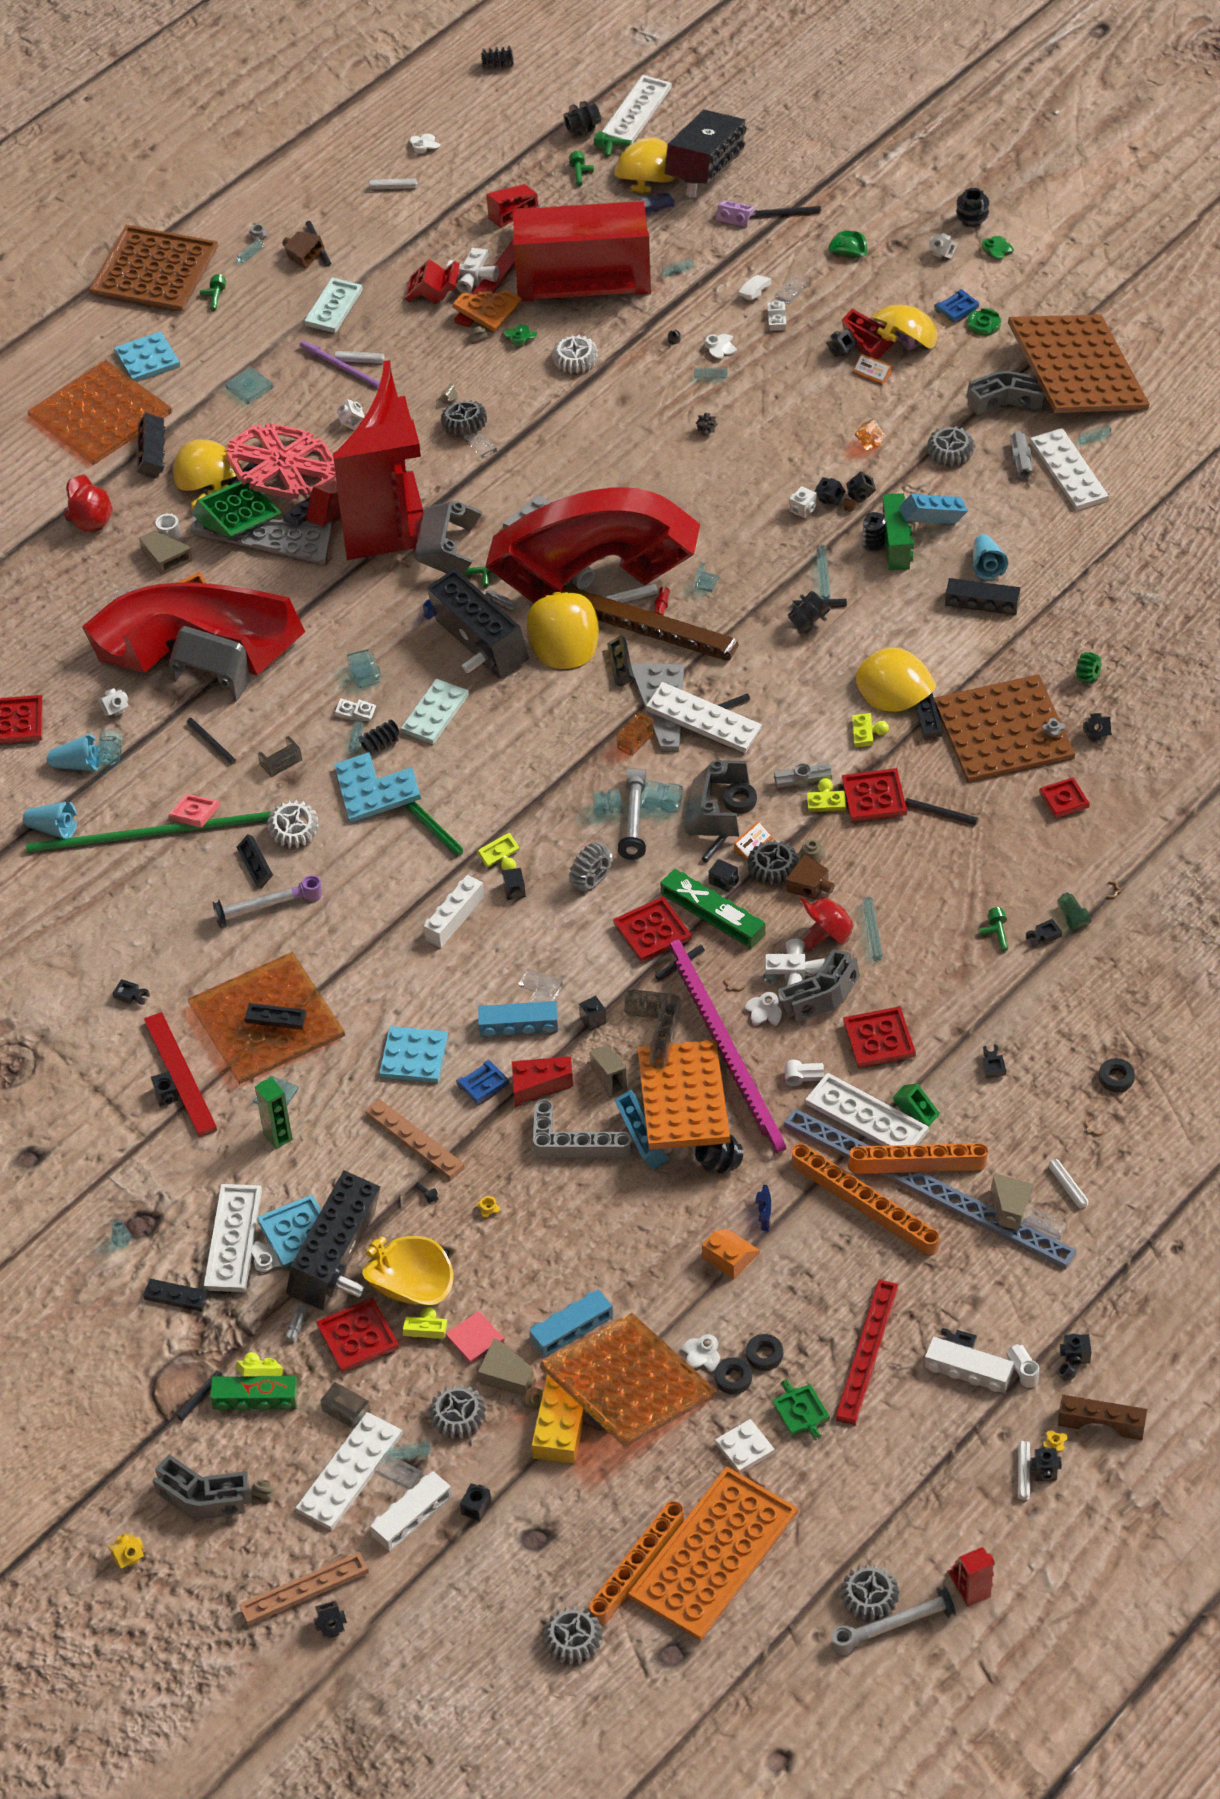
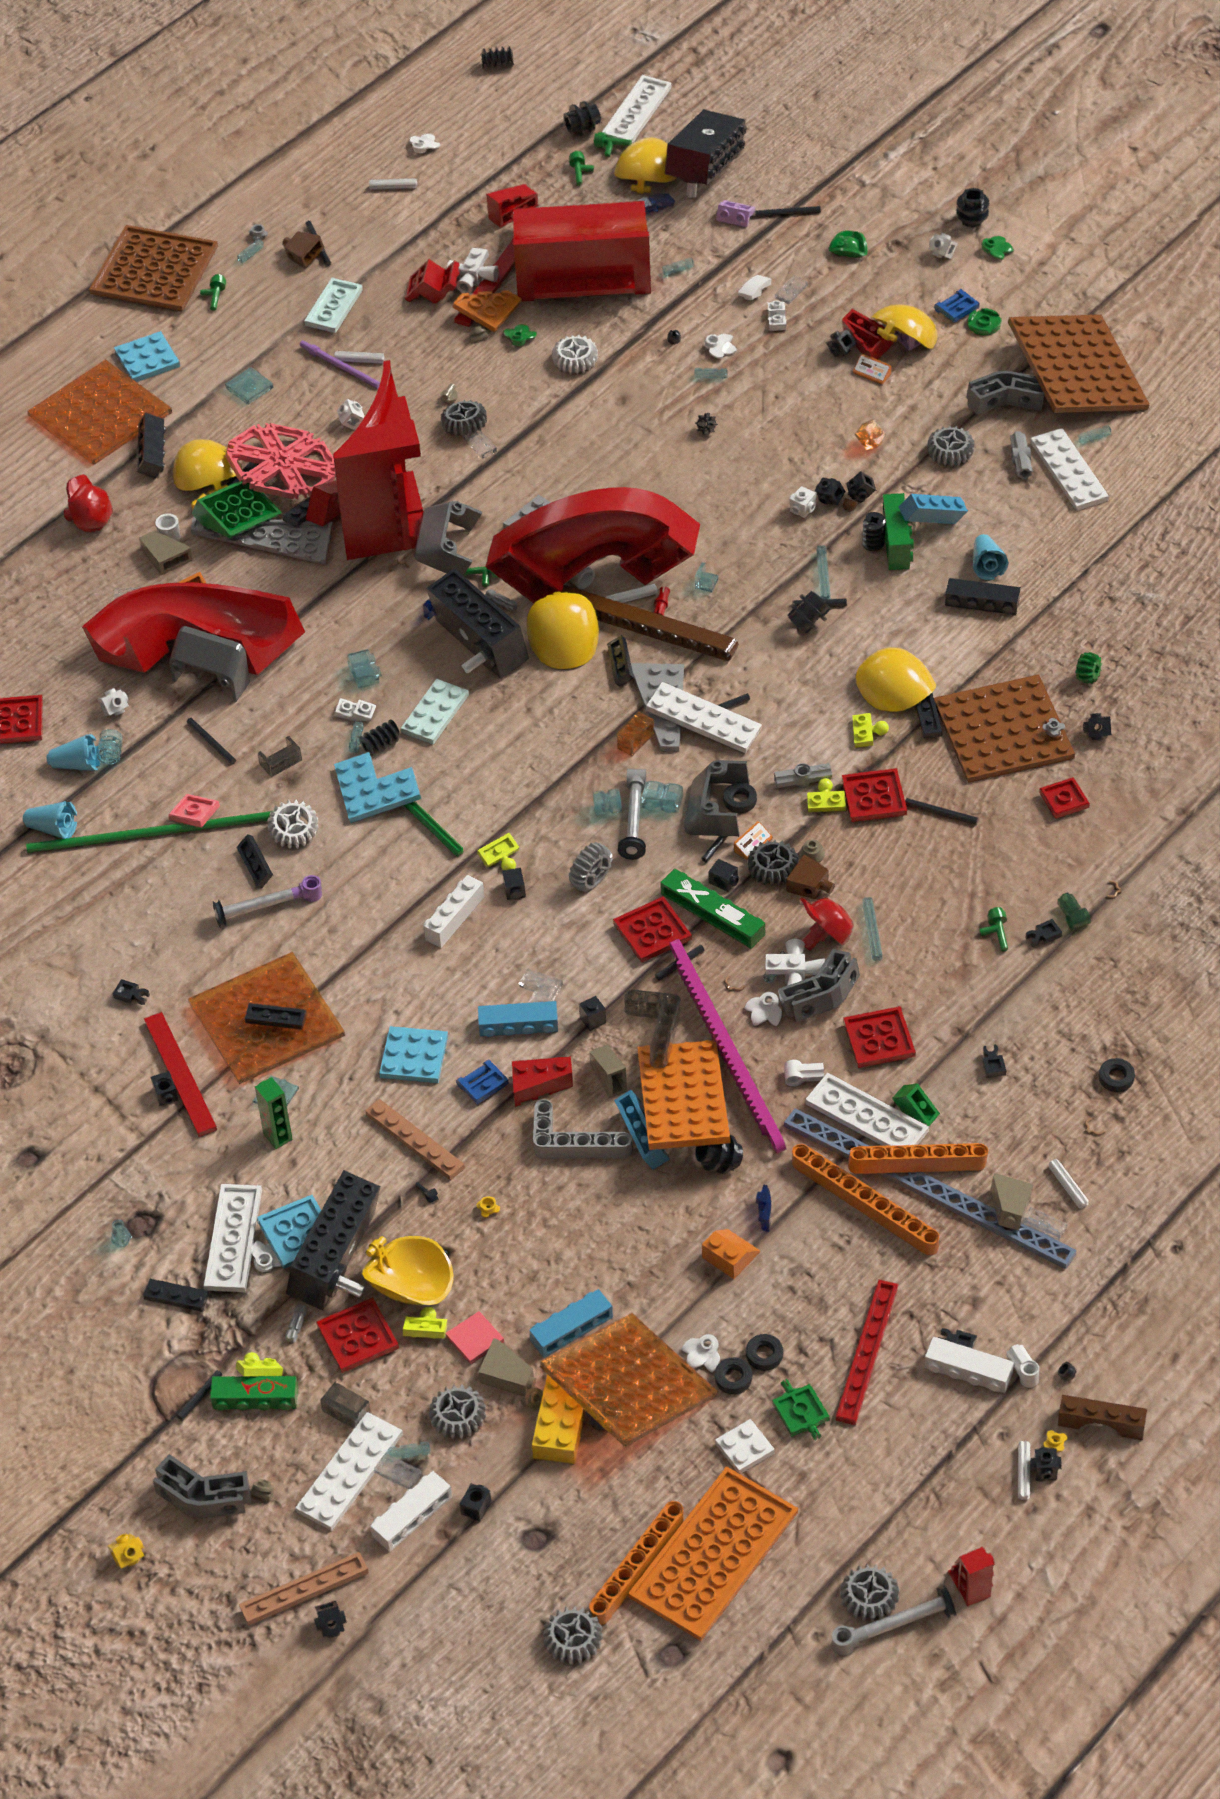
black brick [1060,1333,1092,1365] -> none

